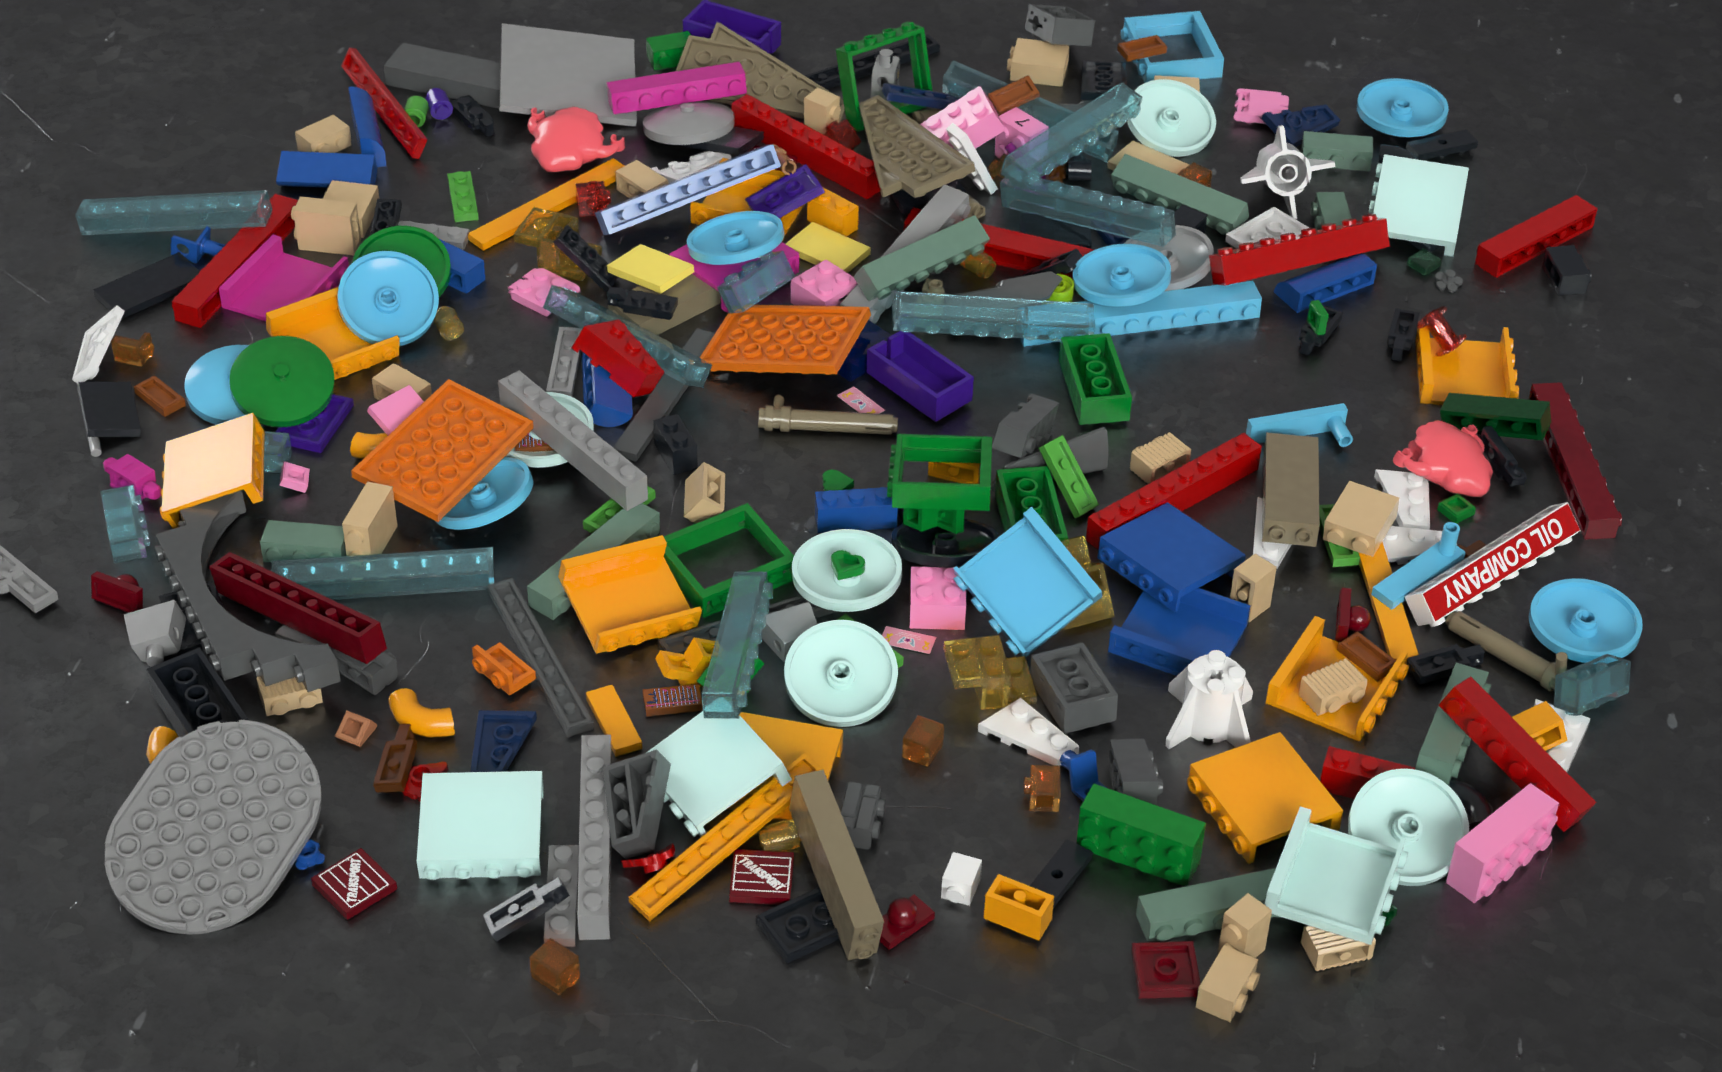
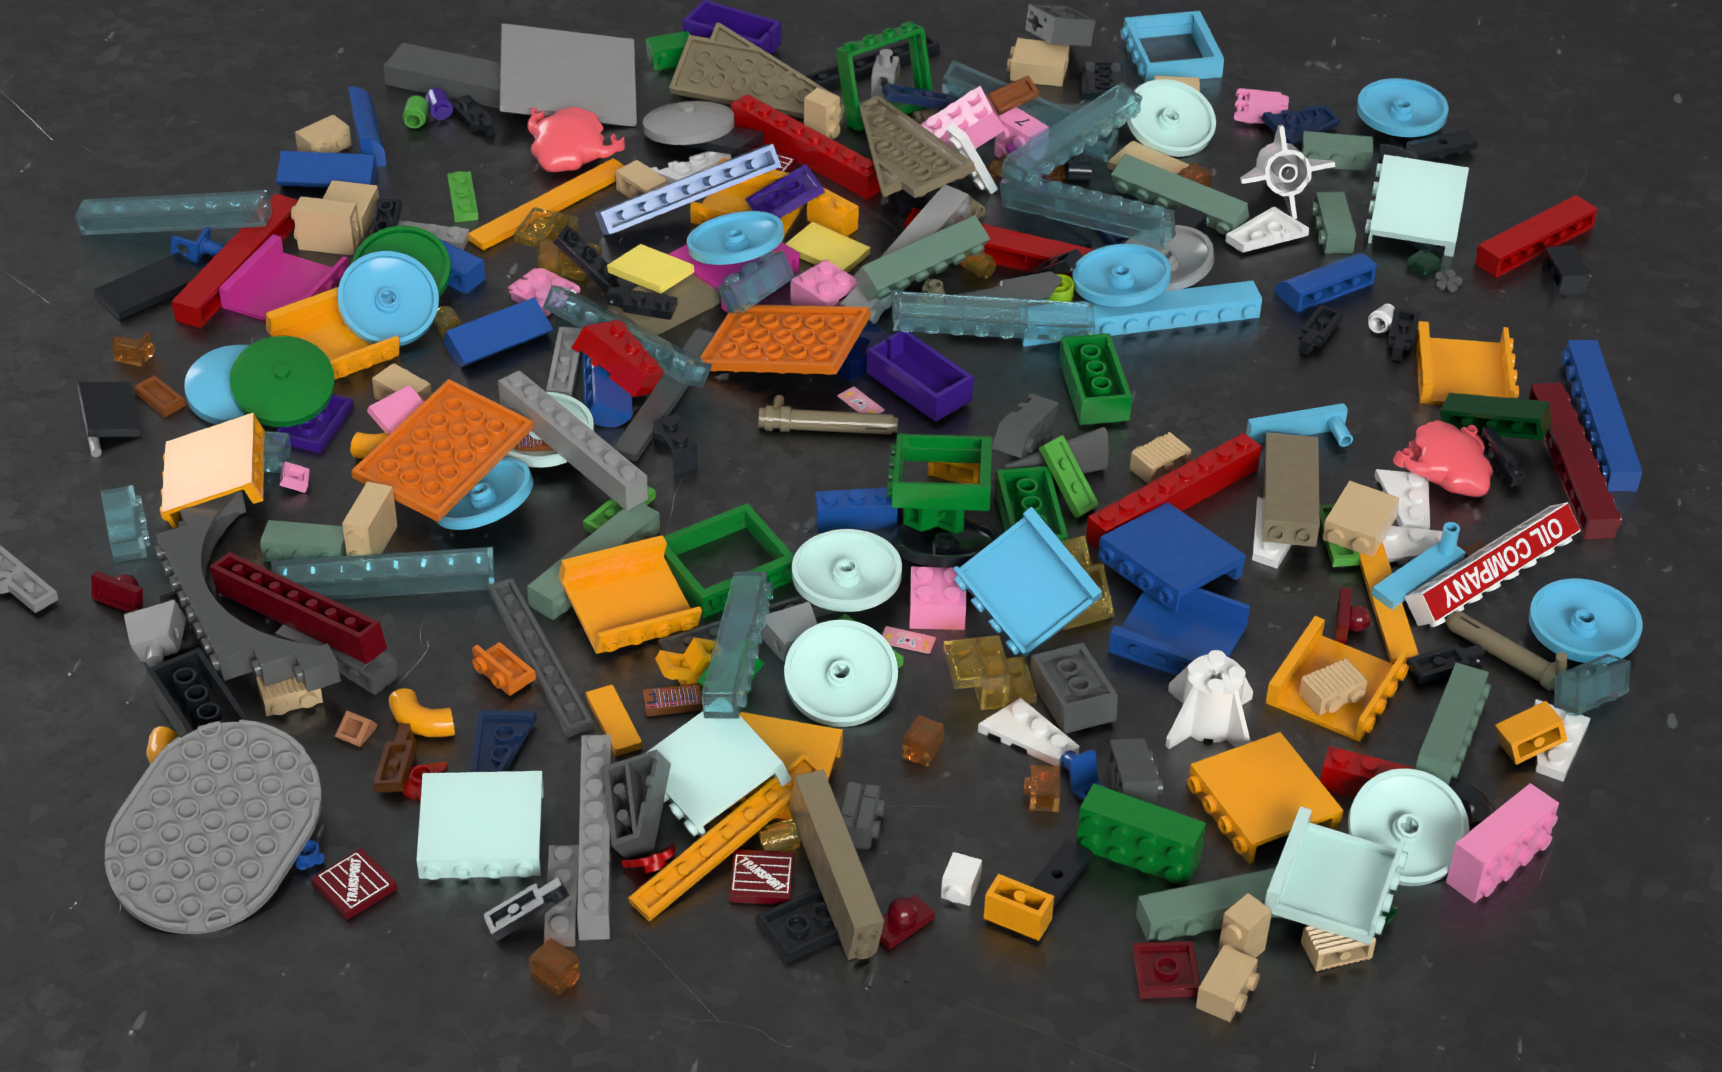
white wing [72,306,125,384] -> none
dark pink piece [103,454,161,503] -> none
red tile [341,48,428,159] -> none
clear red brick [575,181,611,217] -> none
dark pink brick [606,62,747,115] -> none
tan brick [684,462,725,523] -> none
medium nougat pin [773,144,797,175] -> none
green tile [822,469,854,491] -> none
clear red brick [824,119,862,150] -> none
green tile [831,550,865,580] -> none
dark orange tile [1117,35,1167,62] -> none
red brick [1209,214,1390,286] -> none
tan brick [1230,554,1277,623] -> none
green tile [1307,300,1329,335] -> none
dark orange tile [1337,631,1396,681] -> none
clear red hose [1417,306,1467,356] -> none
green tile [1437,494,1476,524] -> none
red brick [1438,677,1597,832] -> none
none -> blue brick [443,297,553,367]
none -> white cone [1368,304,1395,333]
none -> blue brick [1561,340,1643,491]

